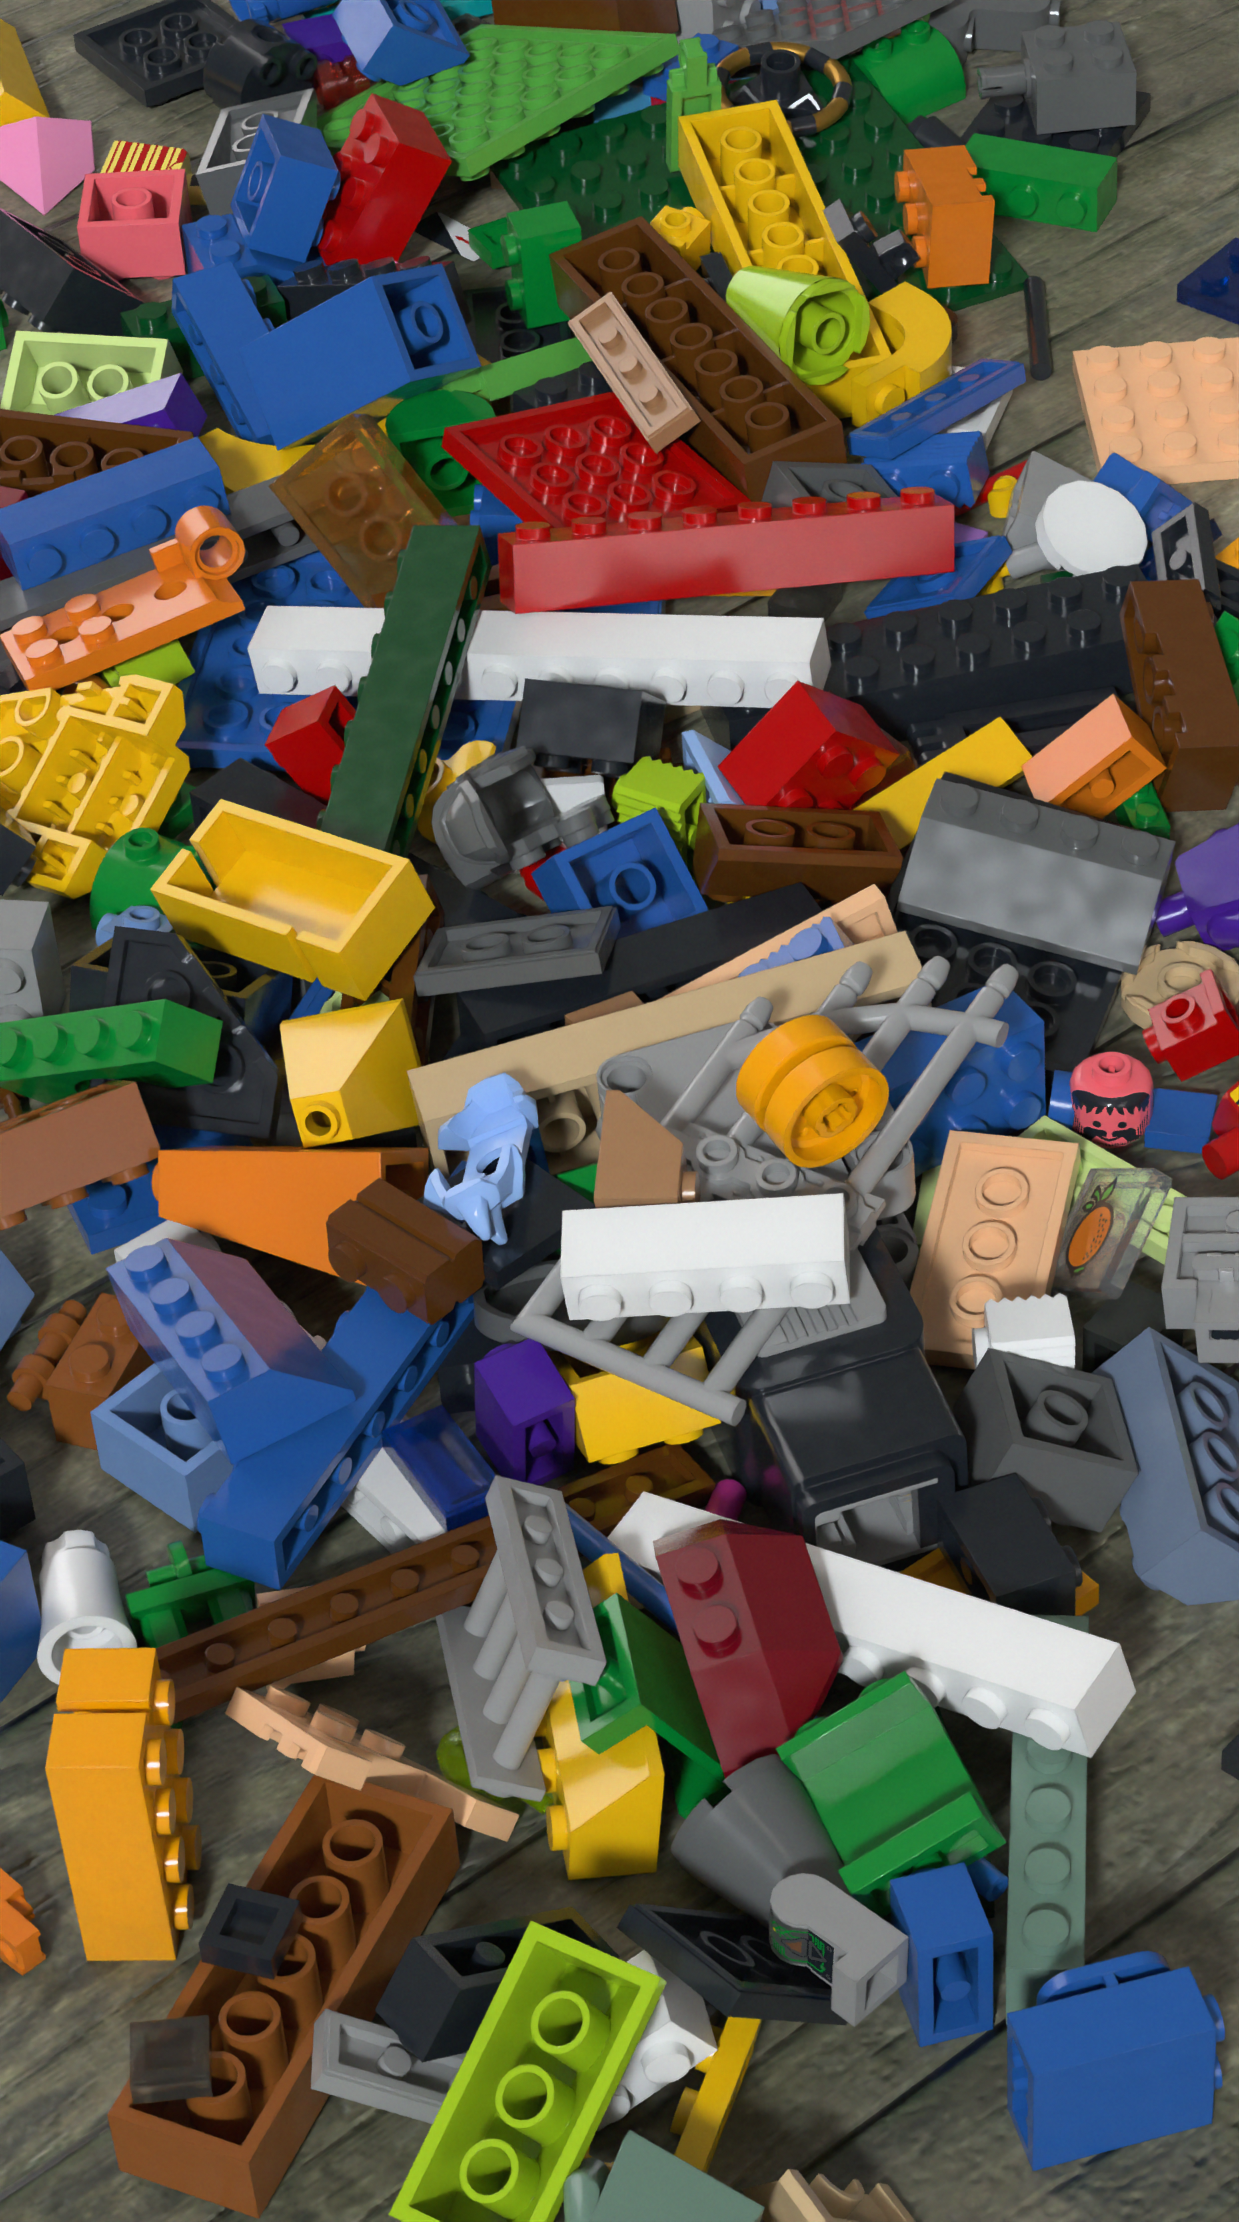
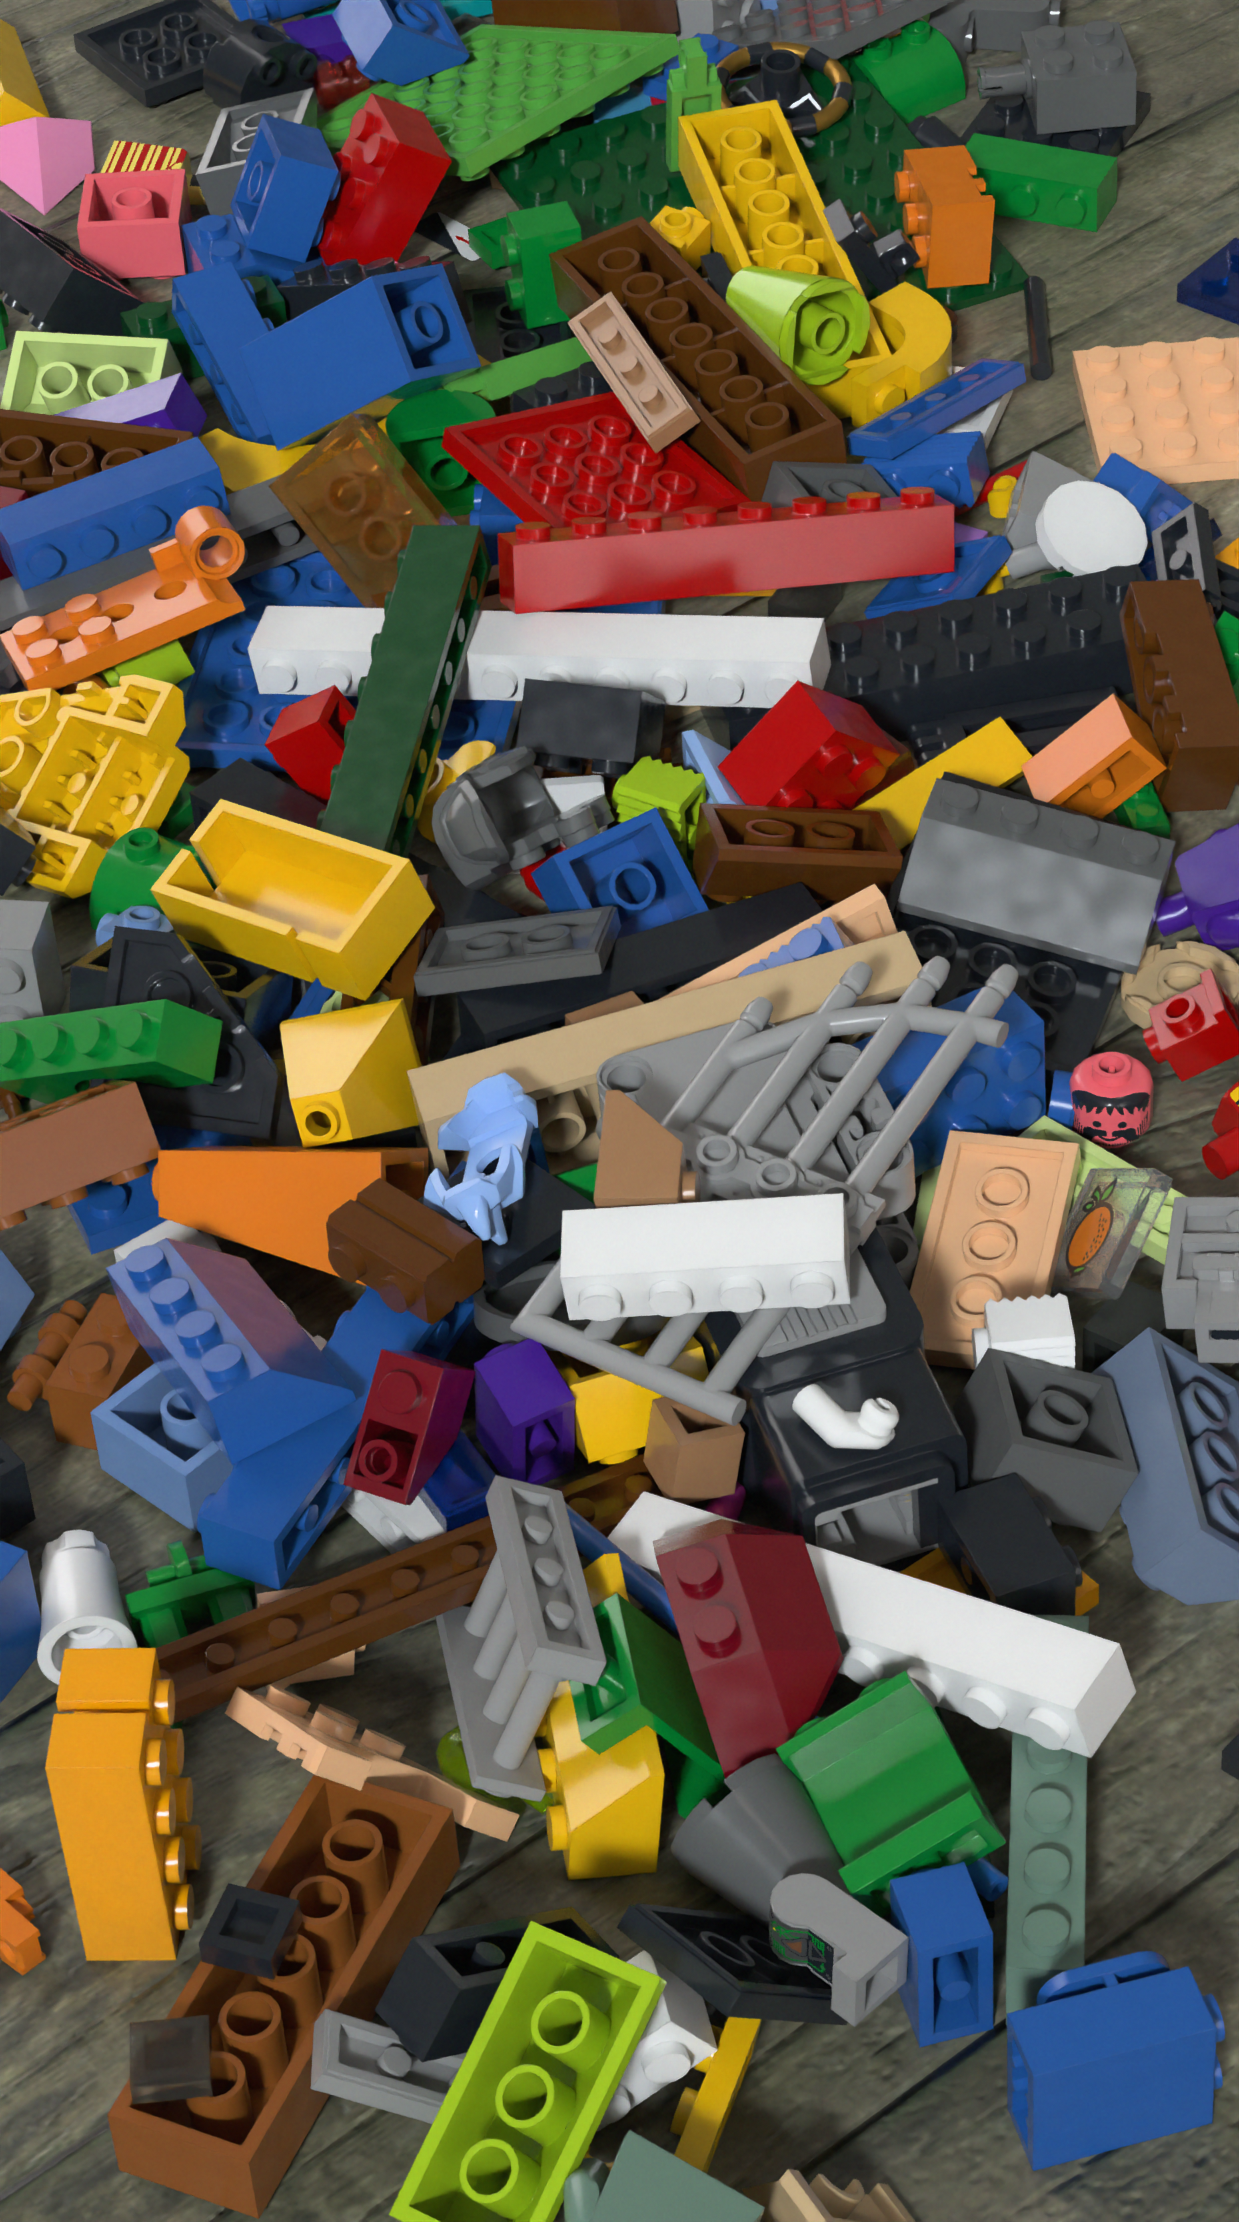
light orange wheel [736,1015,889,1168] -> none
blue tile [1144,1088,1218,1154] -> none
none -> dark red slope [343,1349,476,1505]
none -> medium nougat brick [643,1397,745,1504]
none -> white arm [792,1384,899,1449]

